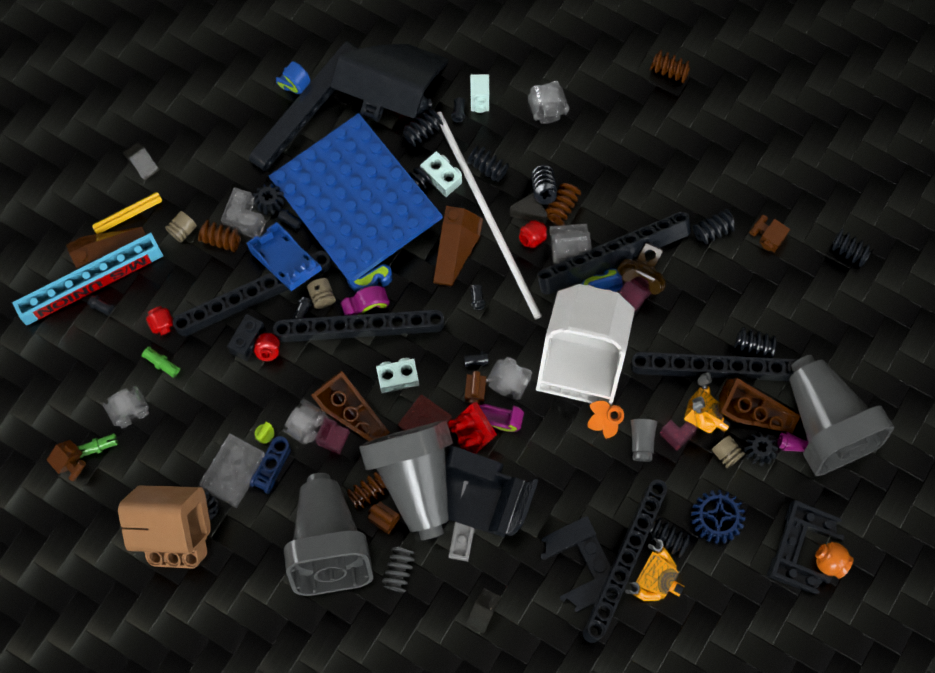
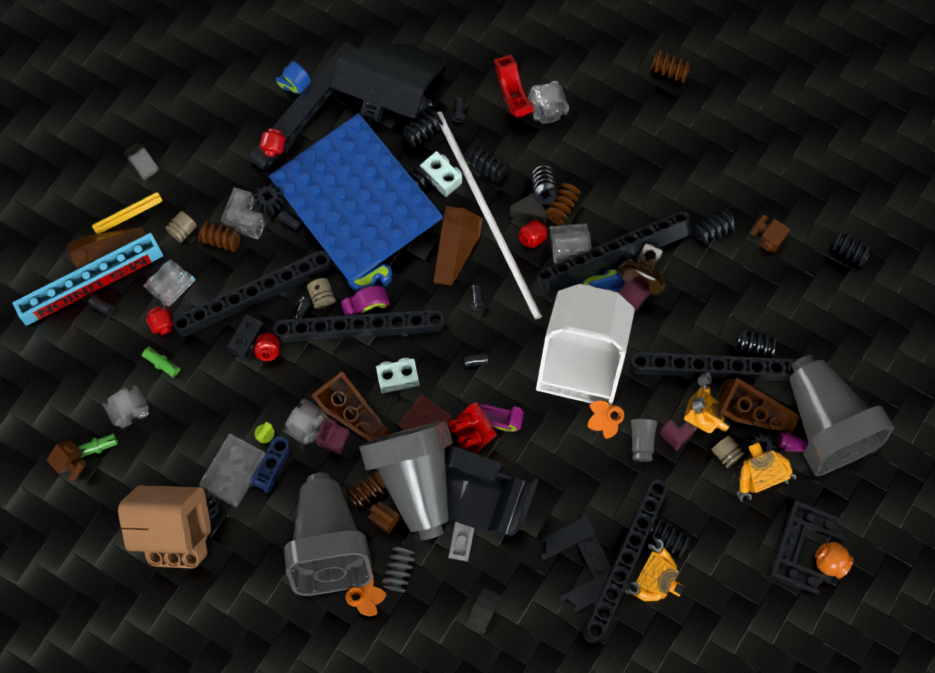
blue piece [247,222,322,291] -> none
reddish brown brick [465,371,486,405] -> none
light aqua brick [470,74,489,113] -> none
clear brick [486,357,532,400] -> none
dark blue gear [691,490,746,544] -> none
none -> clear brick [144,260,196,307]
none -> red head [259,129,286,157]
none -> orange plate [346,580,386,616]
none -> red arch [494,55,533,117]
none -> light orange torso [737,443,796,502]

